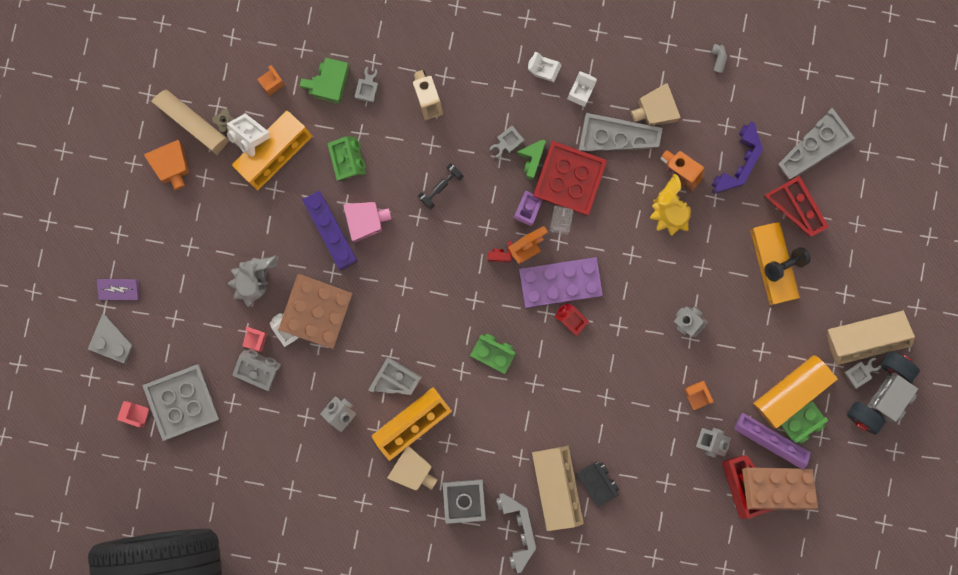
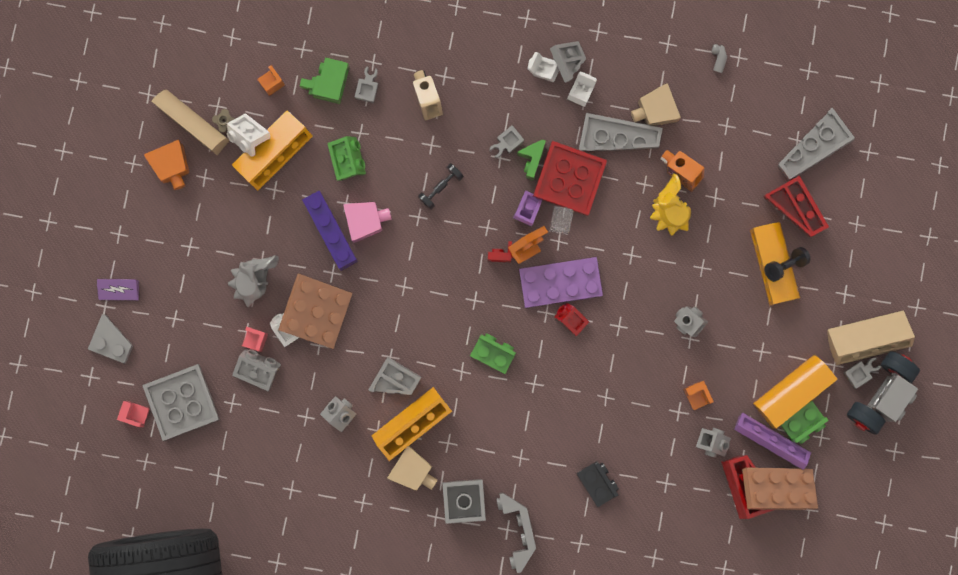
tan brick [532,445,584,531] -> none
dark purple slope [711,121,763,194] -> none
none -> light grey wing [550,41,586,83]

